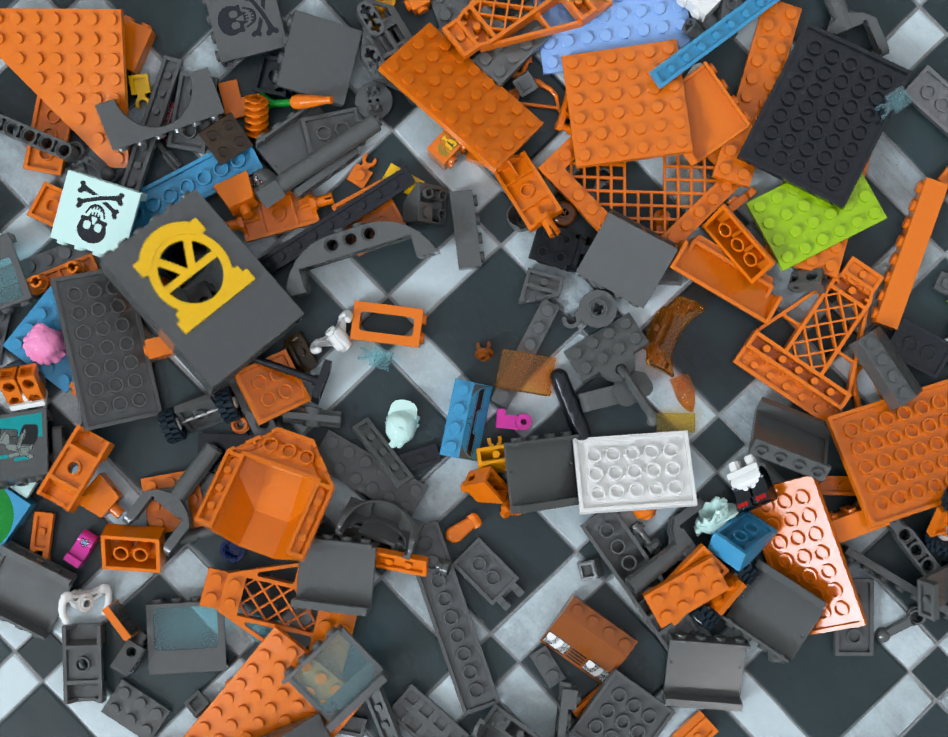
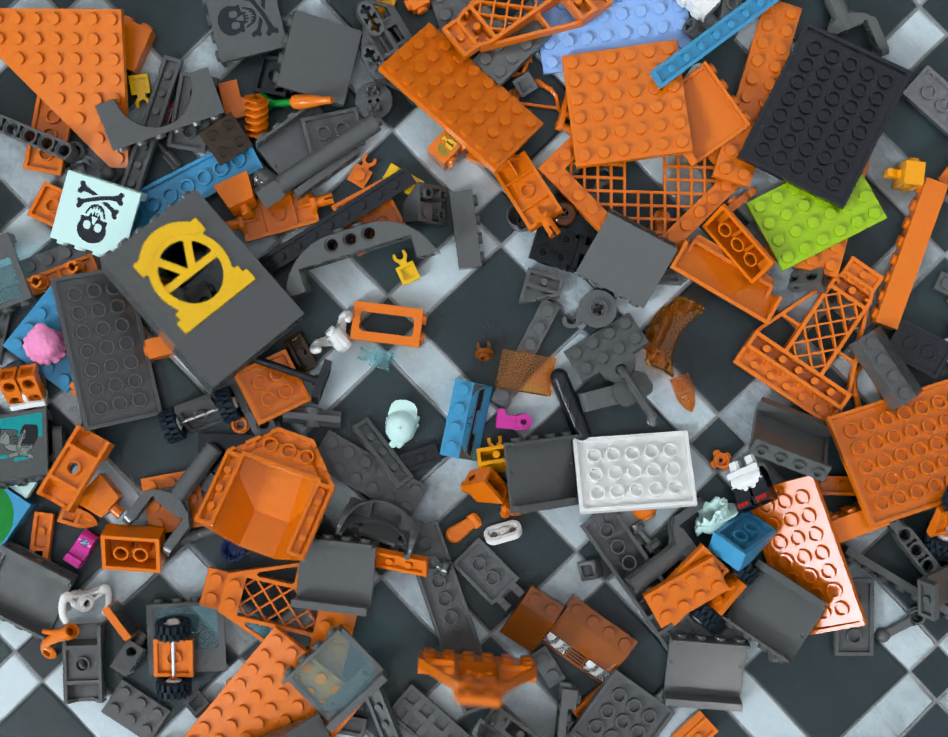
clear yellow tile [656,413,695,432] -> none
clear light blue plate [875,85,913,120] -> none
none -> orange plant [40,623,79,659]
none -> orange plate [57,506,98,528]
none -> plate [153,615,195,701]
none -> yellow plate [393,250,421,286]
none -> orange wing [417,648,537,708]
none -> white plate [484,520,523,545]
none -> dark orange slope [500,583,564,652]
none -> orange plate [710,450,731,471]
none -> light orange brick [883,158,926,191]

